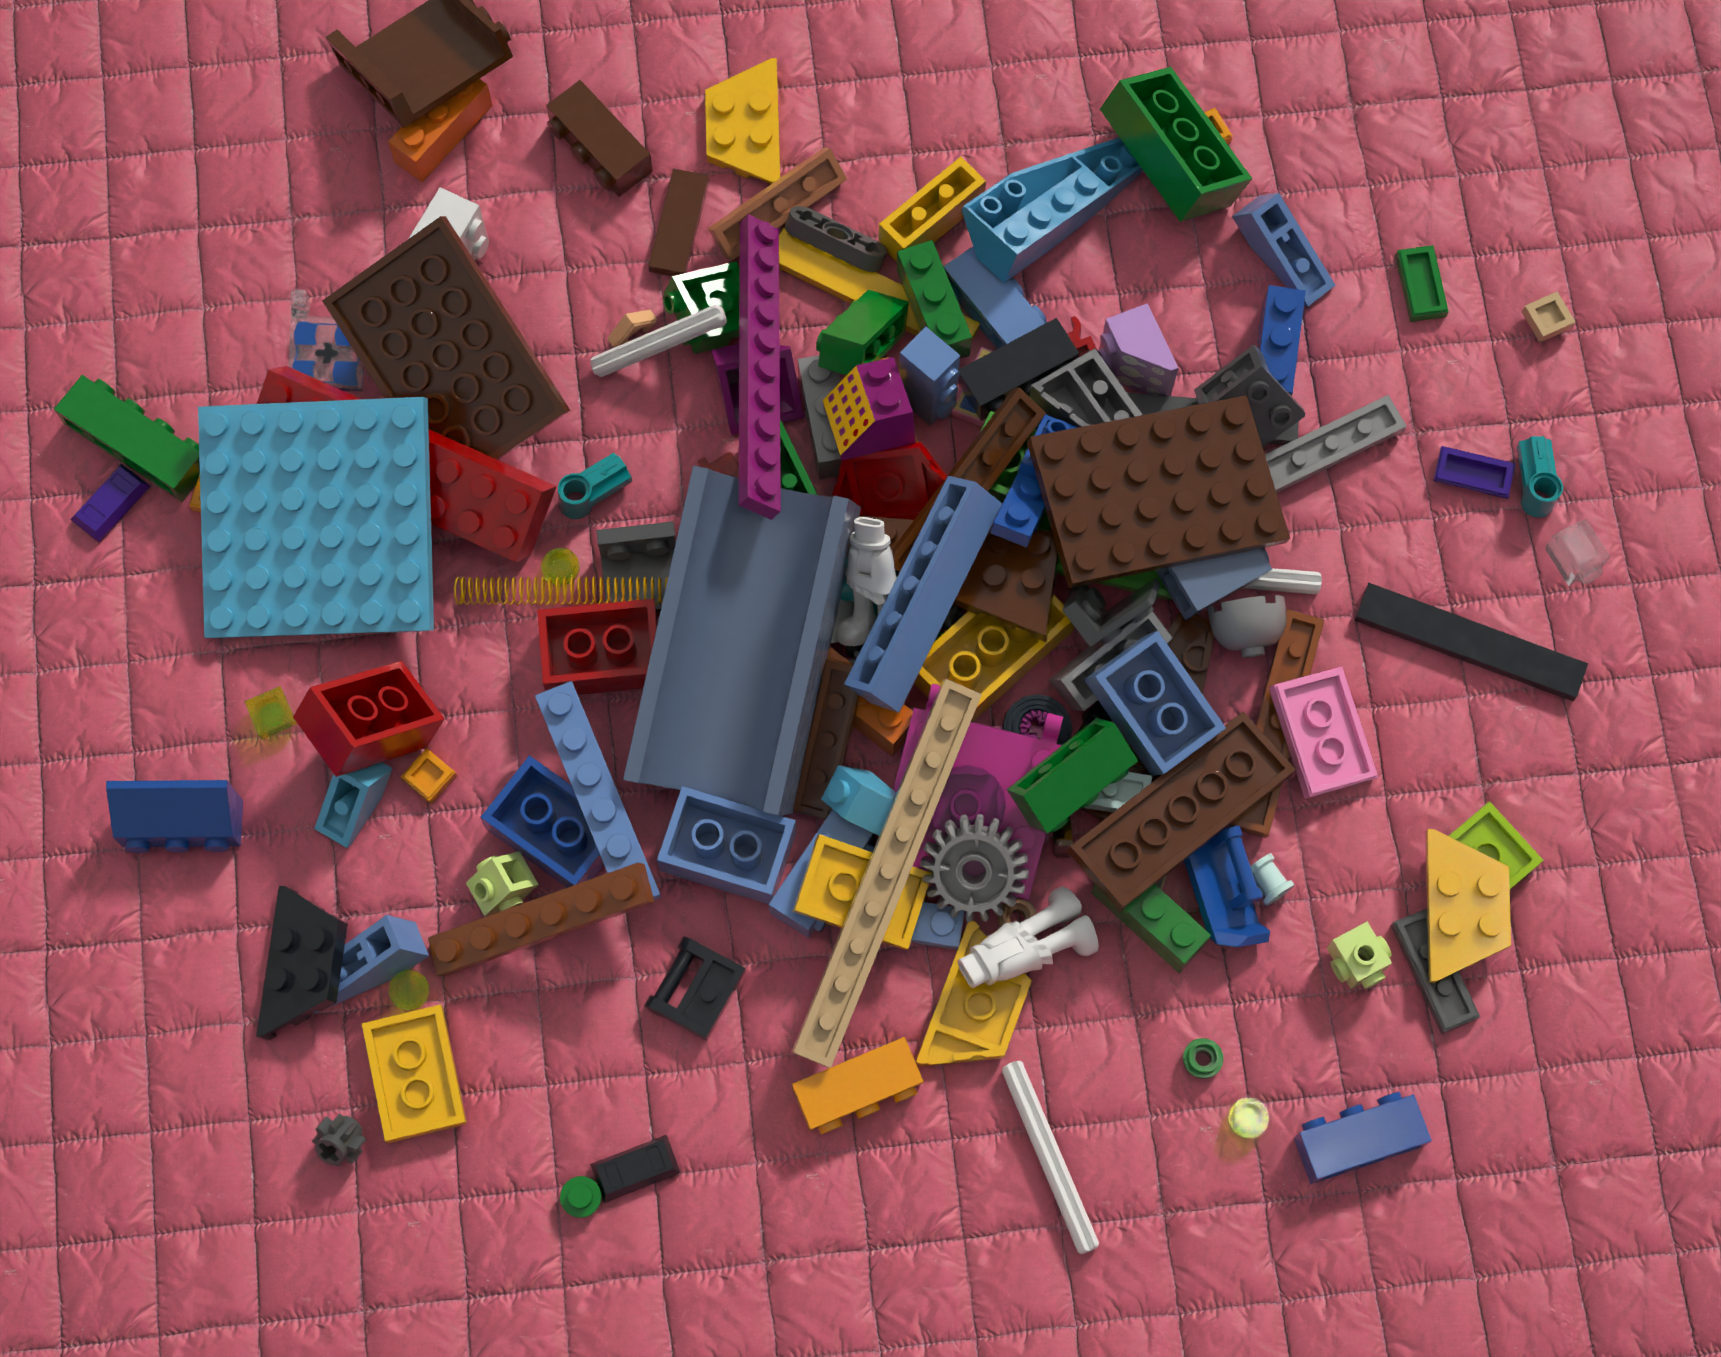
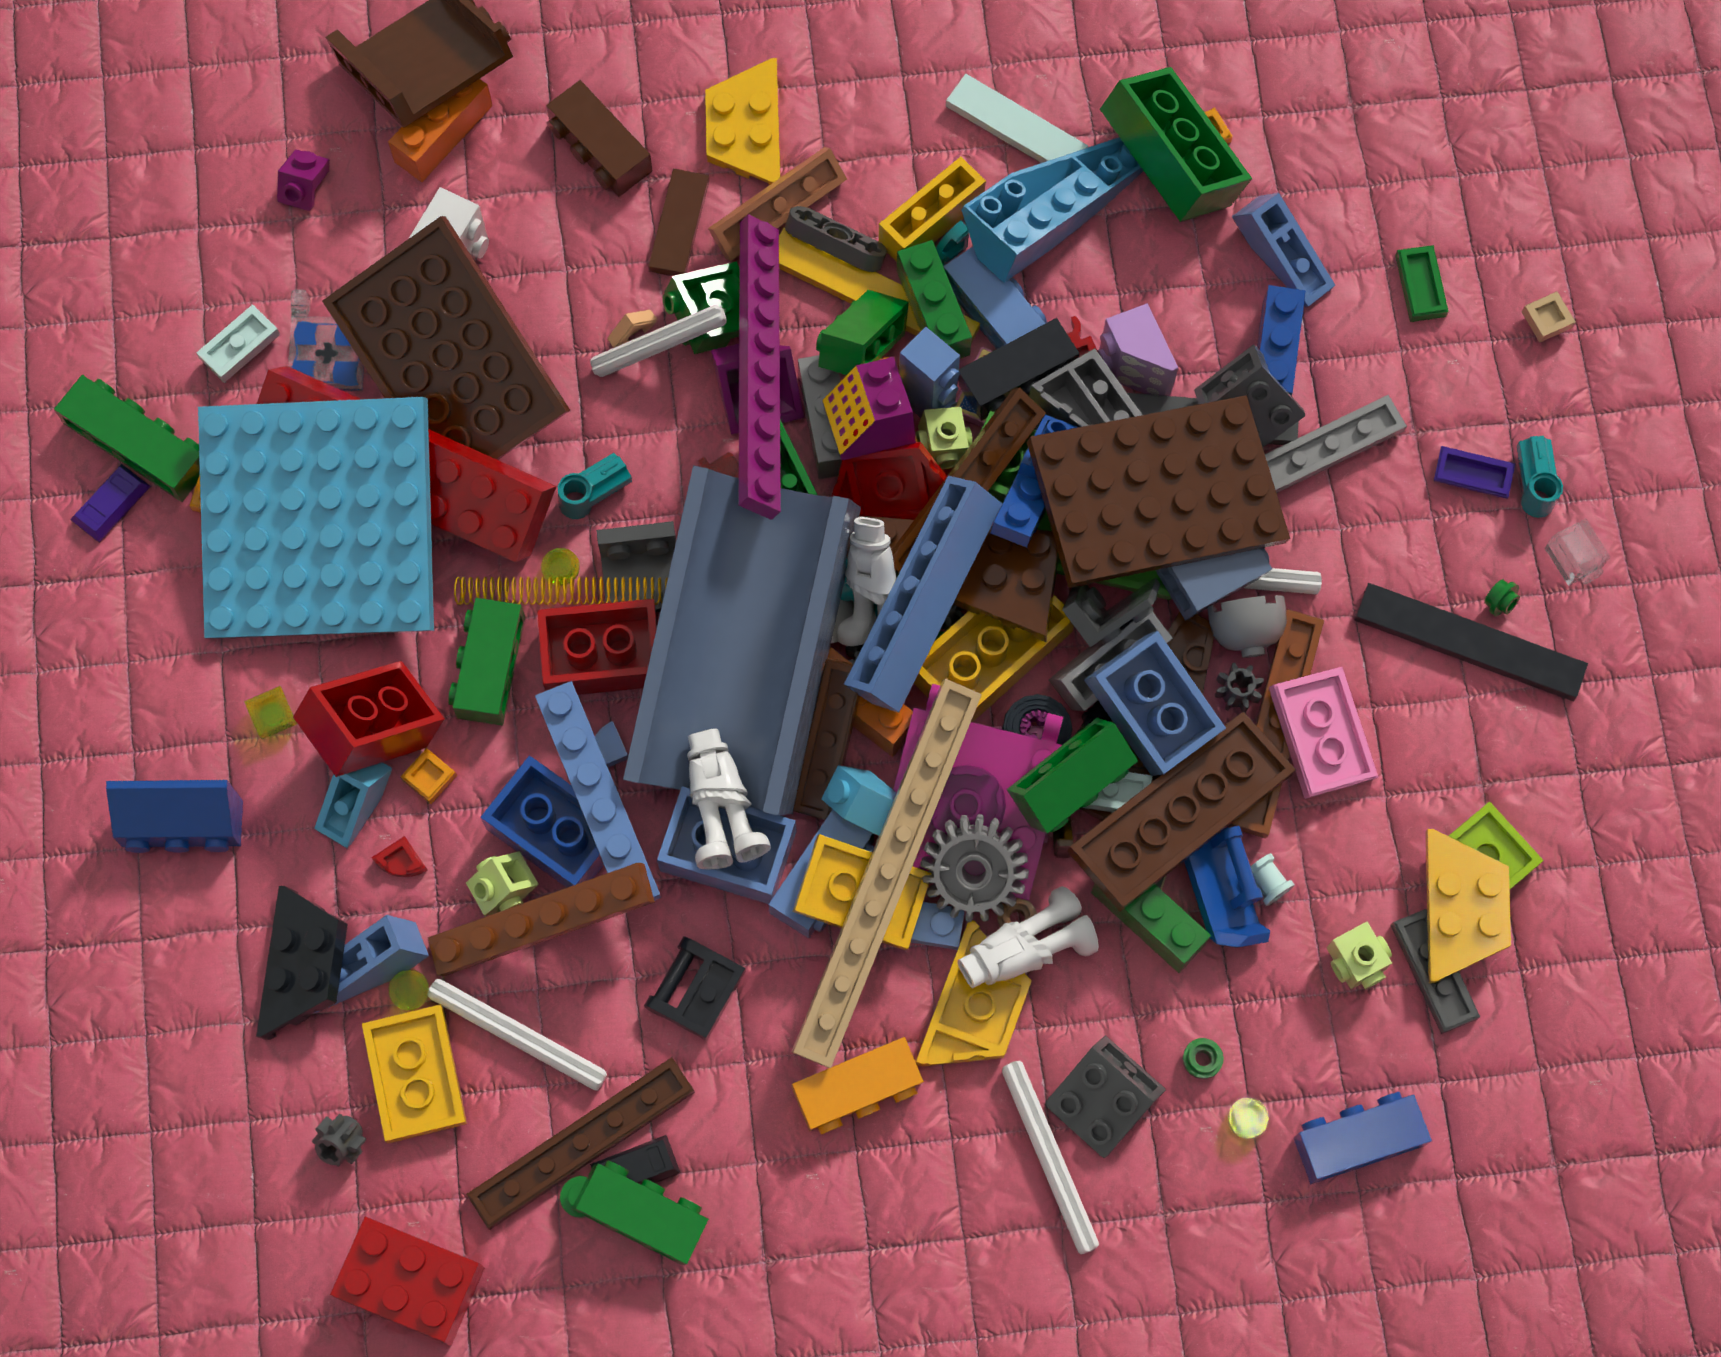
none -> light aqua plate [196,304,280,383]
none -> magenta bracket [277,149,330,211]
none -> red brick [330,1216,485,1346]
none -> red tile [371,836,428,877]
none -> white axle [427,979,607,1090]
none -> green brick [448,598,525,726]
none -> reddish brown tile [466,1057,695,1230]
none -> green brick [571,1160,709,1265]
none -> light blue tile [595,721,628,767]
none -> white piece [687,729,771,870]
none -> yellowish green brick [916,407,972,469]
none -> teal tile [936,220,969,266]
none -> light aqua tile [946,74,1088,163]
none -> dark grey bracket [1045,1035,1166,1158]
none -> dark grey gear [1215,663,1264,713]
none -> green plate [1484,579,1520,616]

